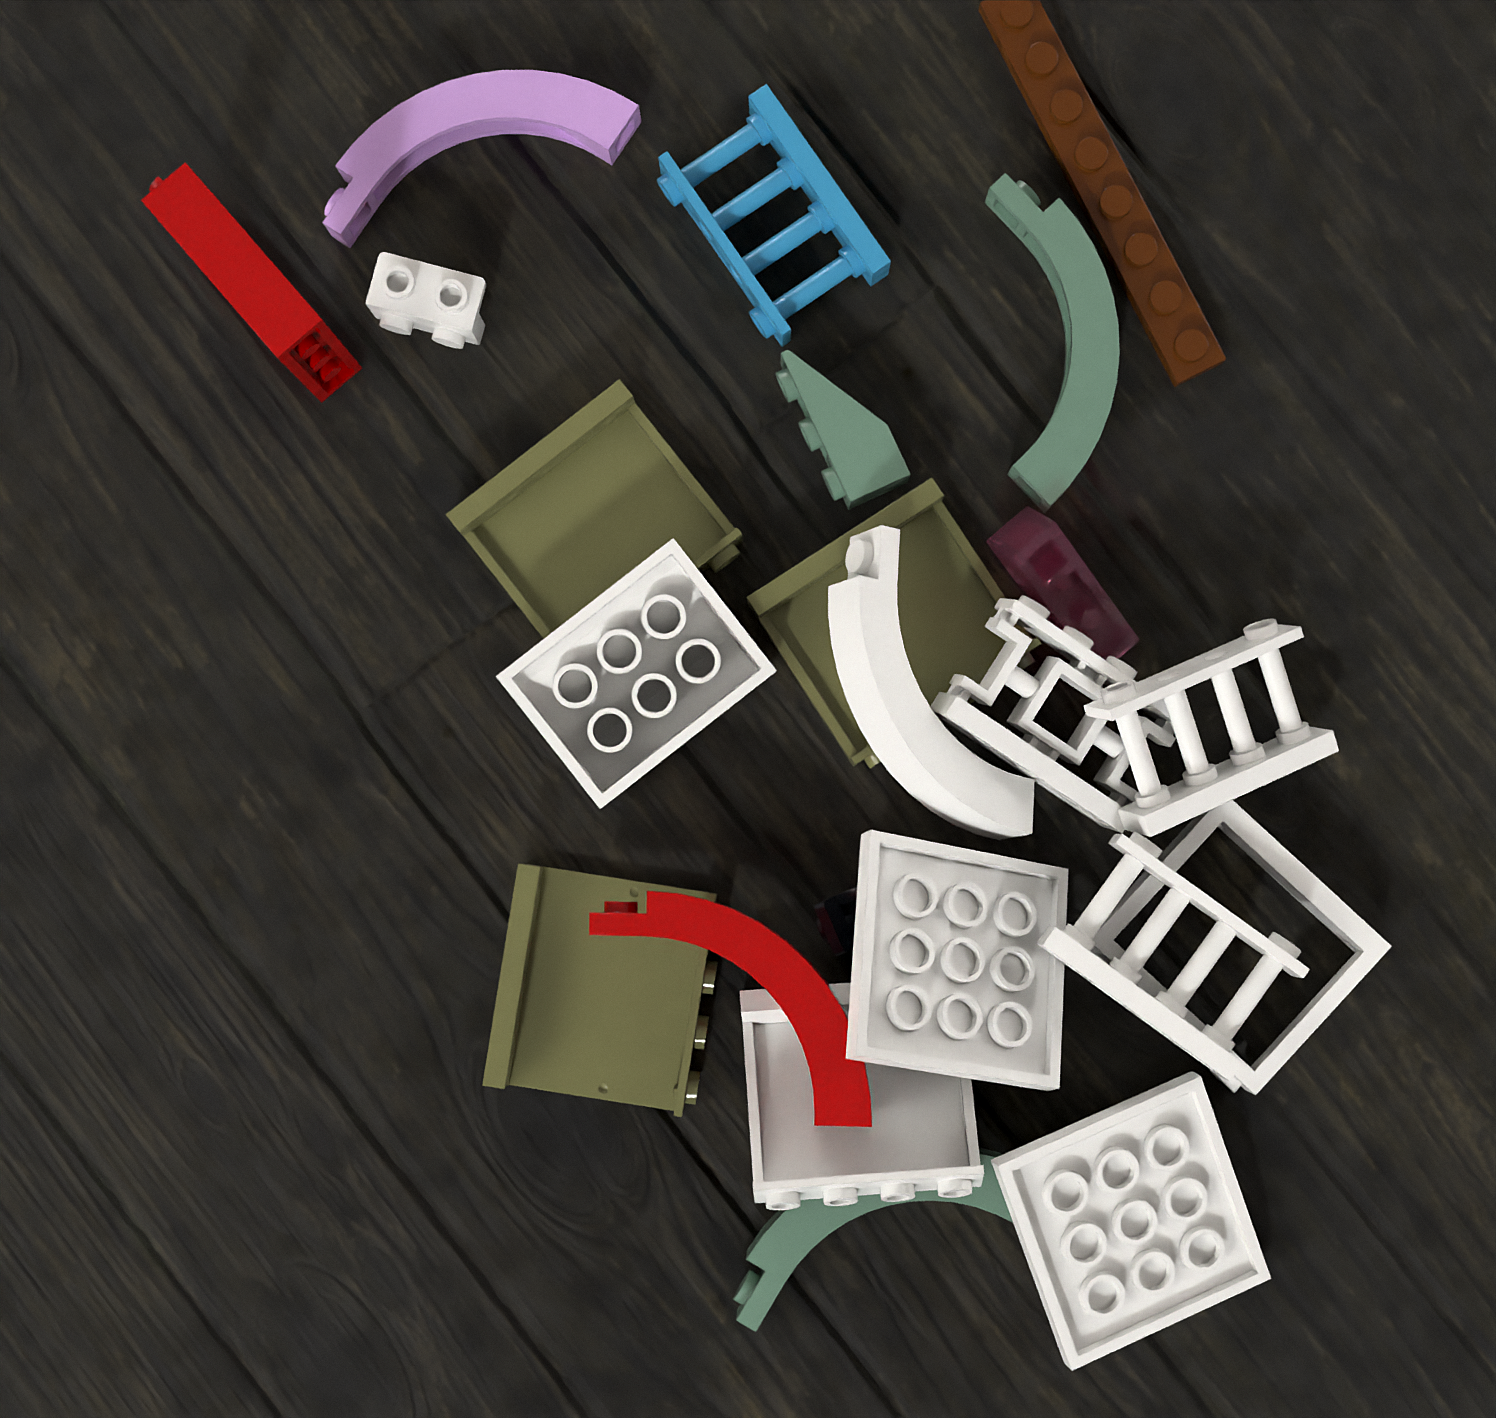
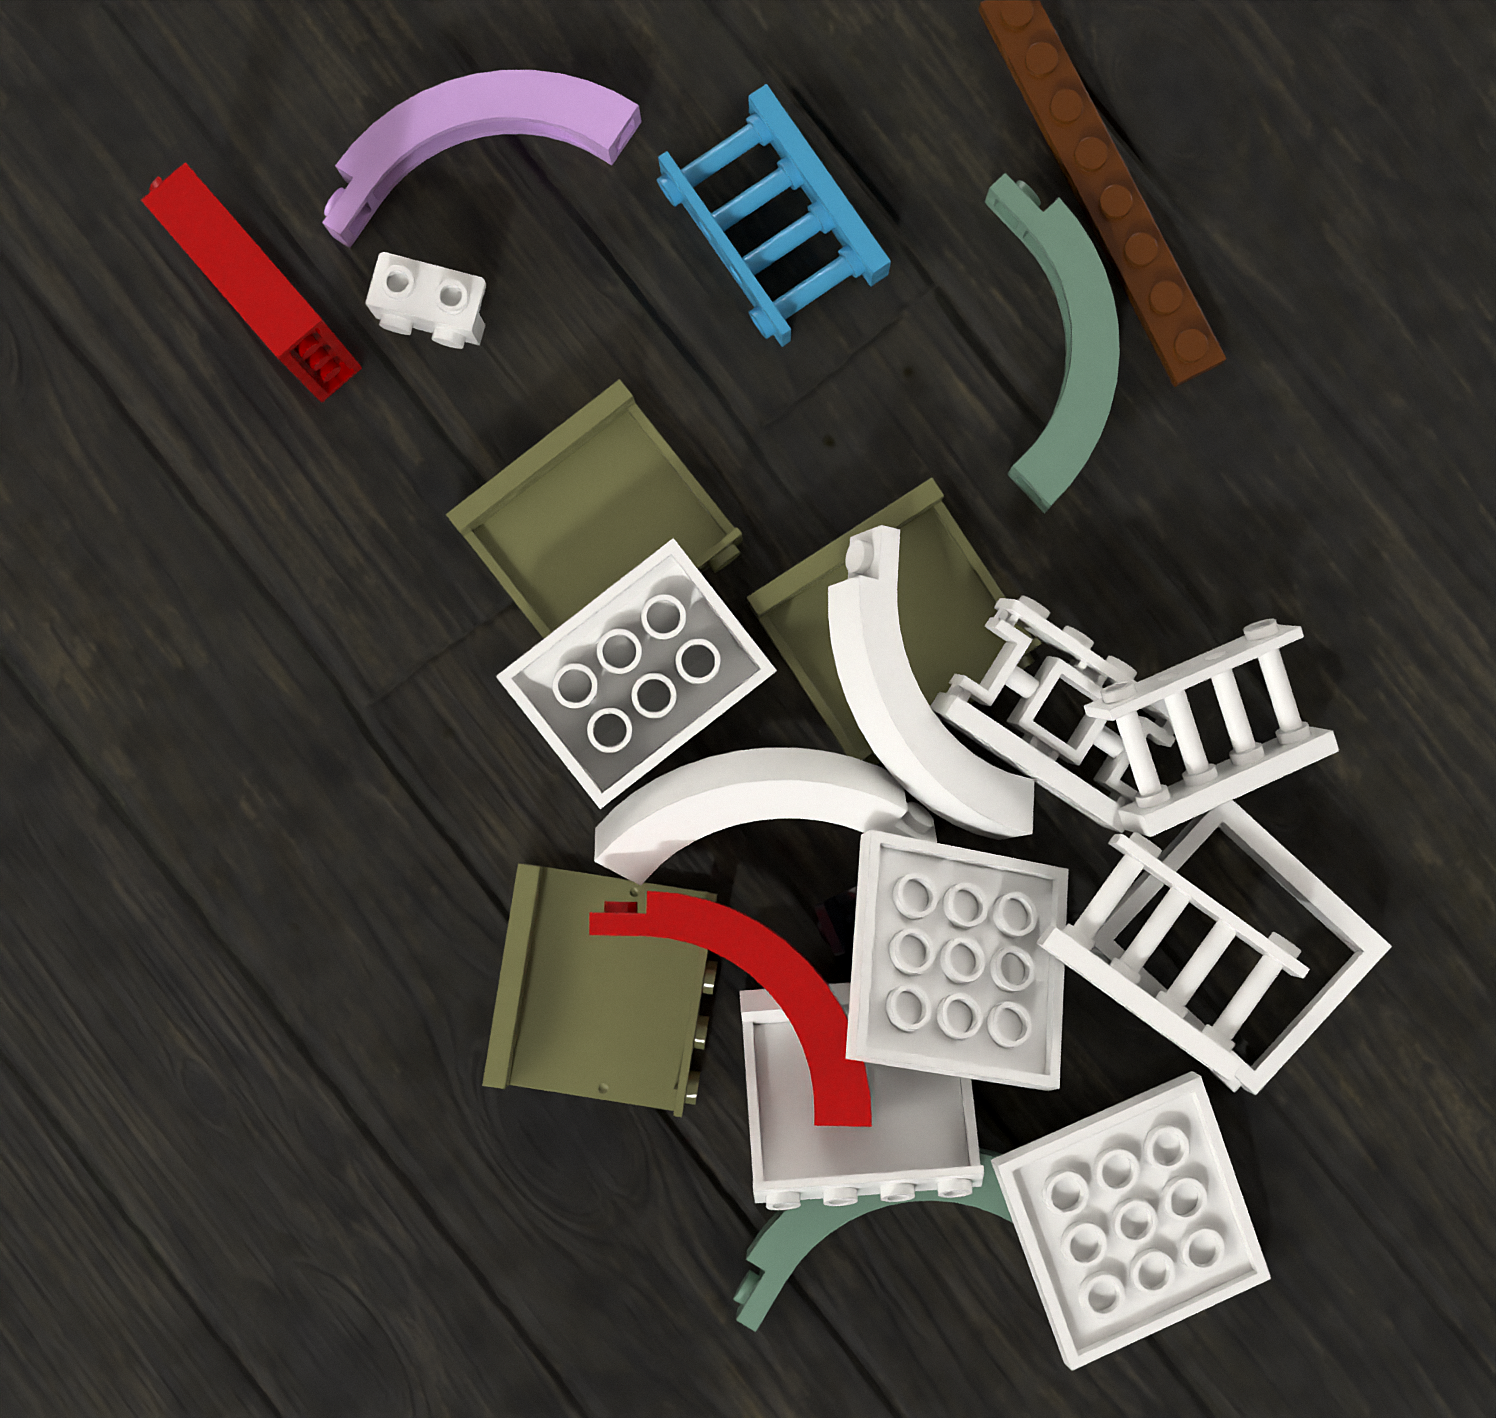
sand green slope [775,350,910,510] -> none
clear pink slope [986,506,1140,660] -> none
none -> white arch [594,748,937,885]

